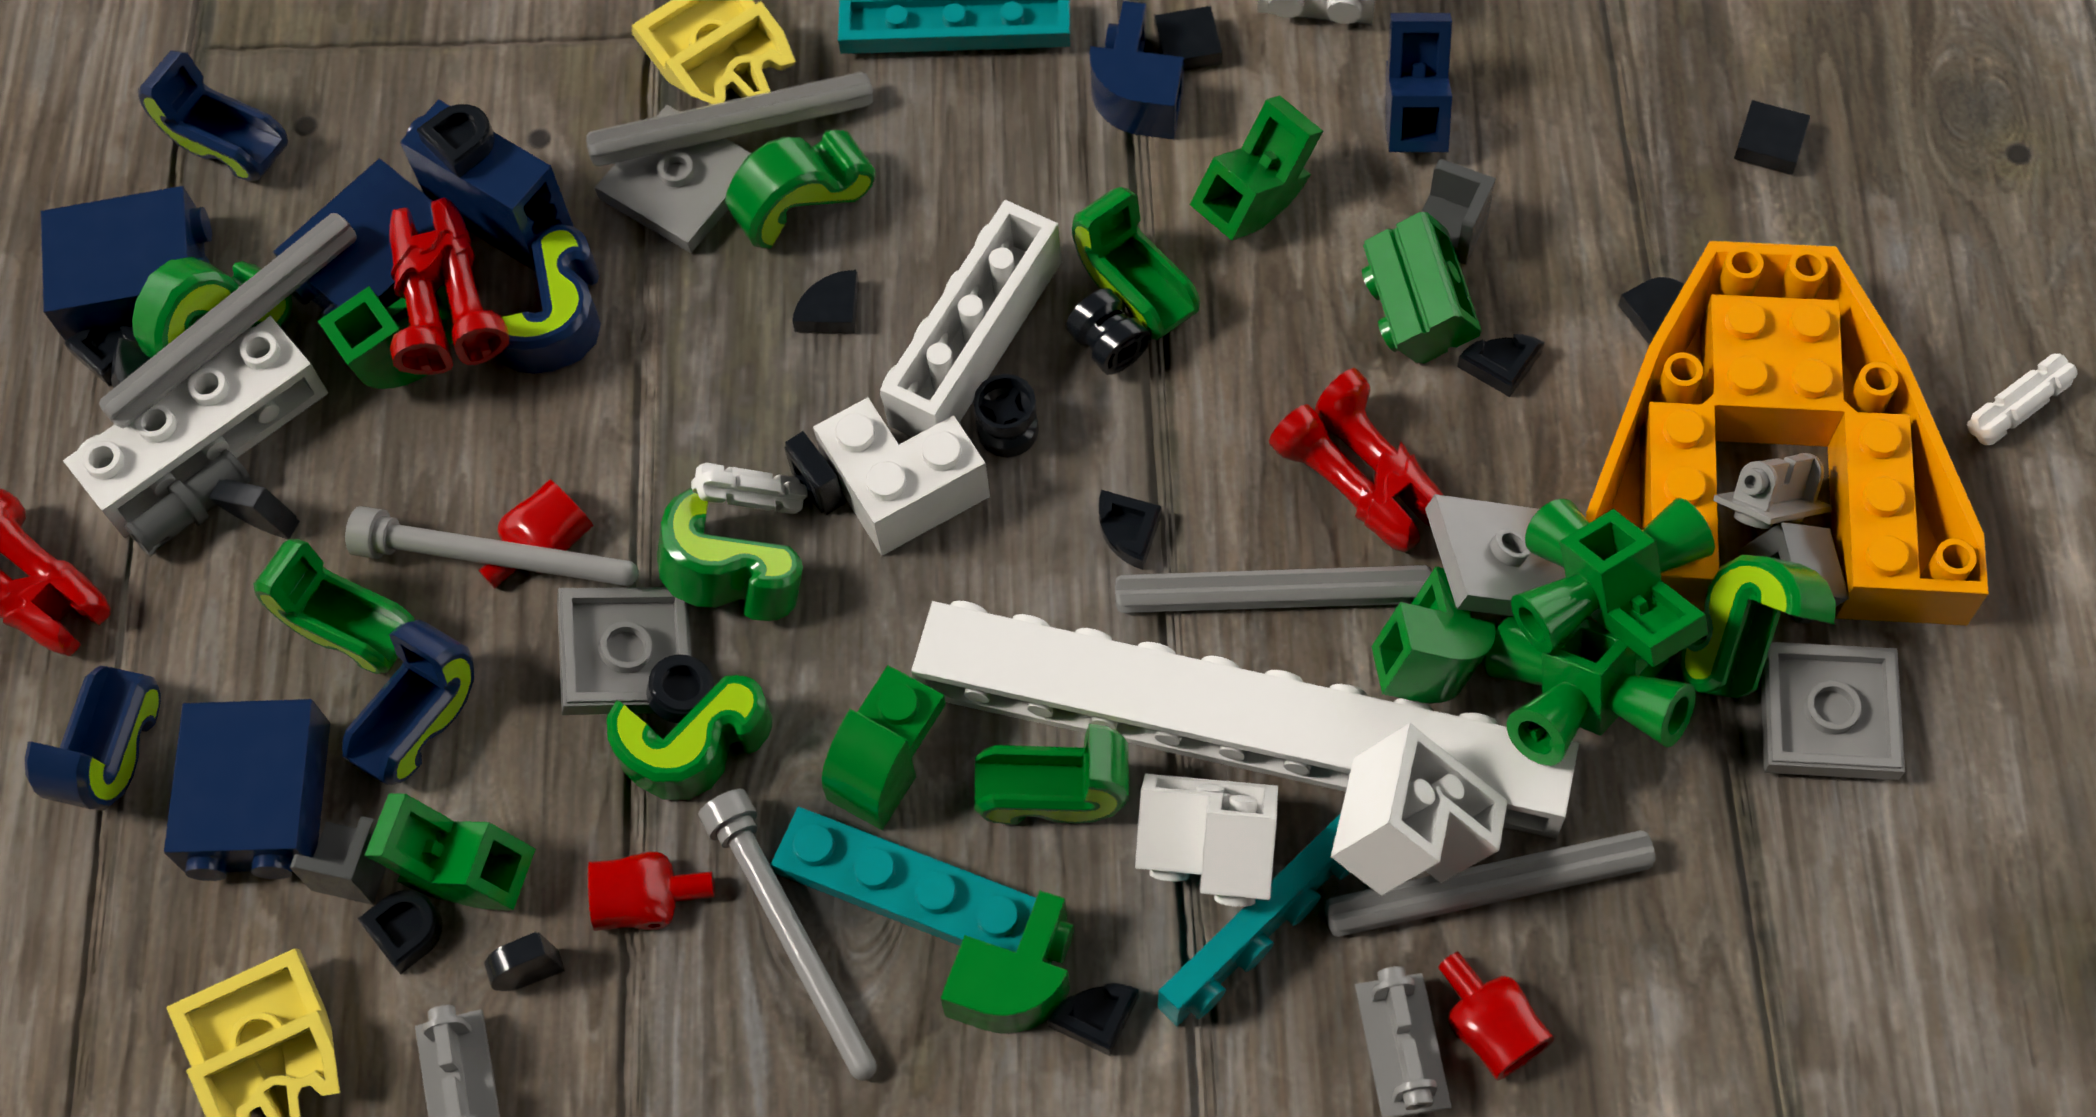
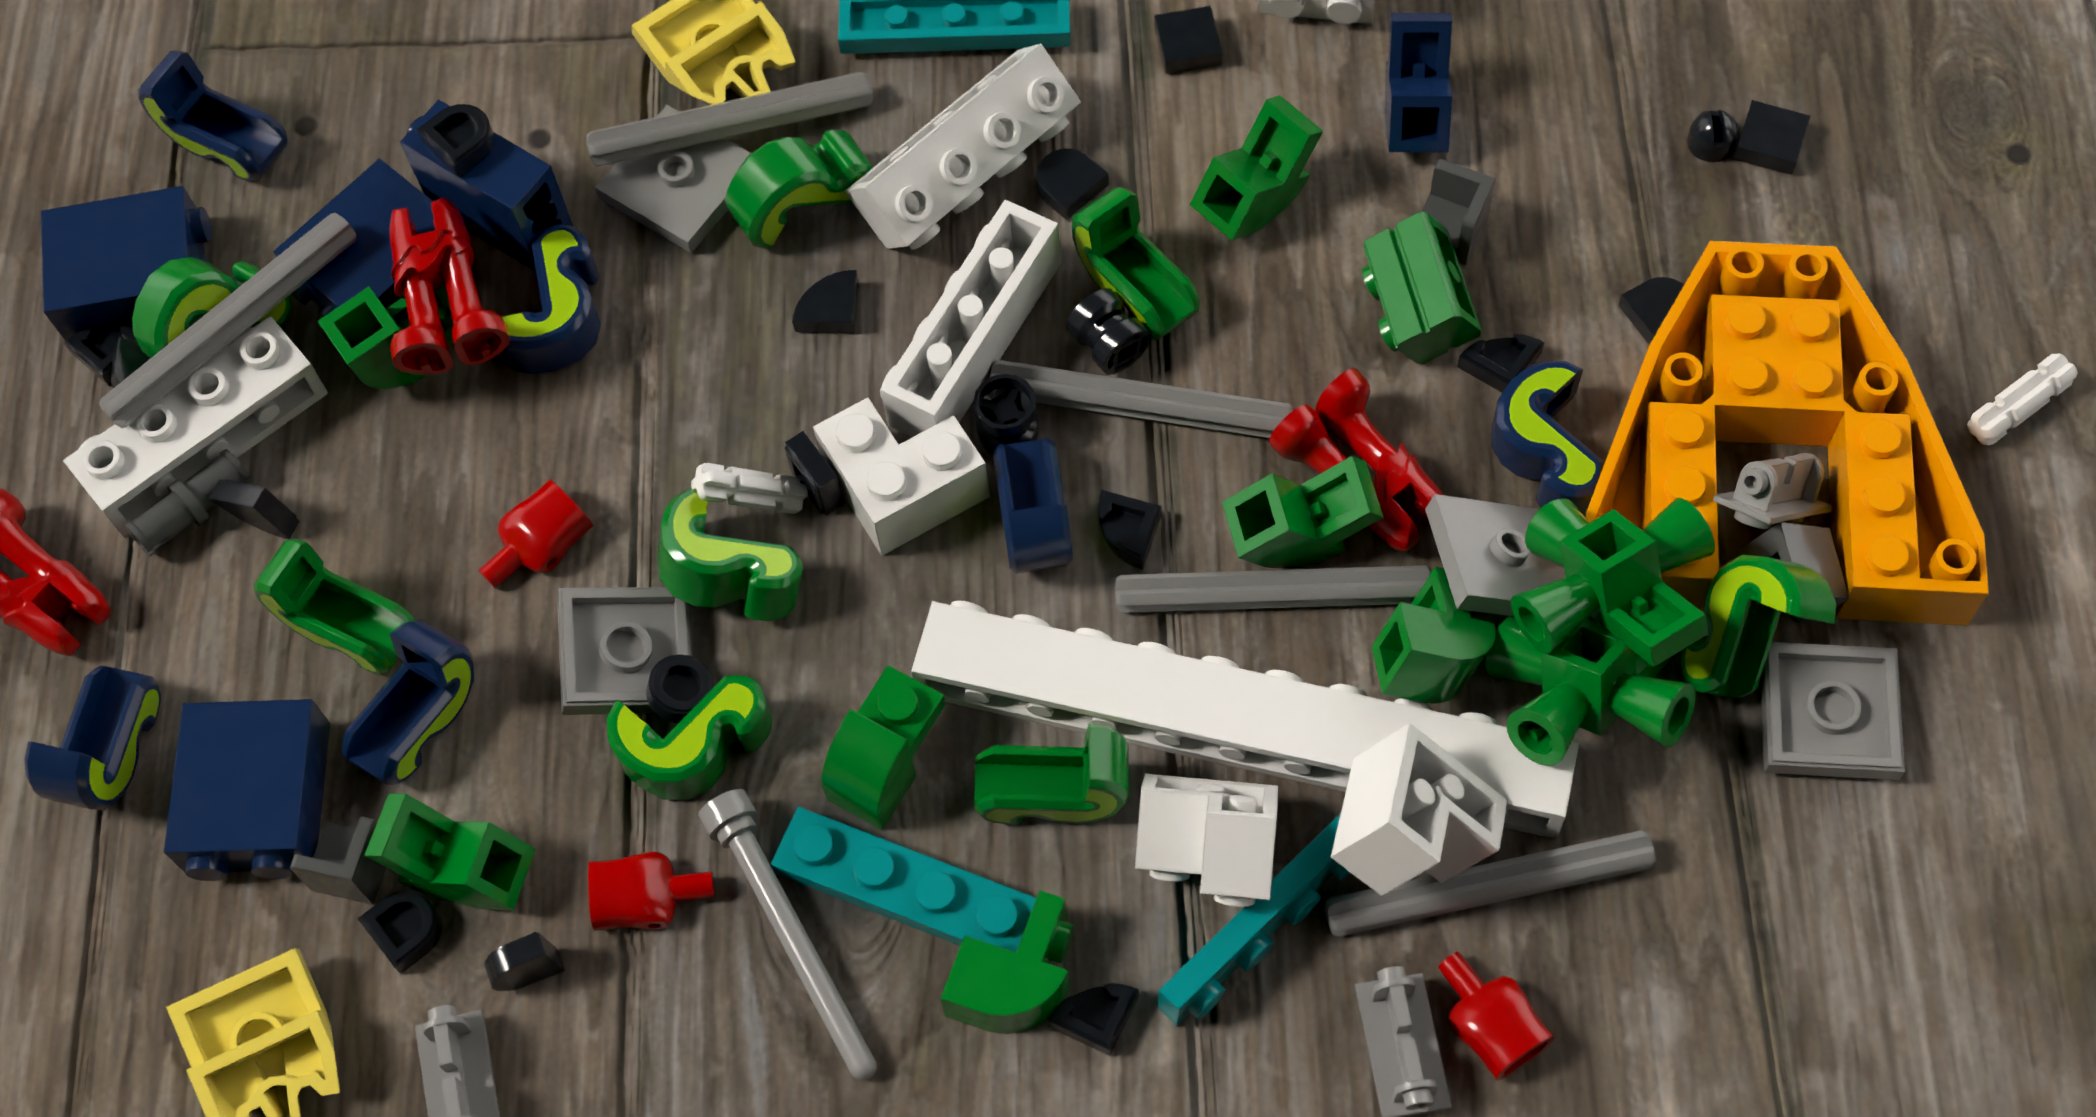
light grey piece [345,506,639,586] -> none
dark blue brick [1089,1,1184,140] -> none
none -> white brick [845,44,1081,250]
none -> light grey axle [990,360,1293,438]
none -> dark blue animal [993,438,1073,574]
none -> black tile [1037,148,1109,220]
none -> green brick [1222,456,1384,568]
none -> dark blue animal [1491,361,1605,517]
none -> black hinge [1687,110,1738,162]

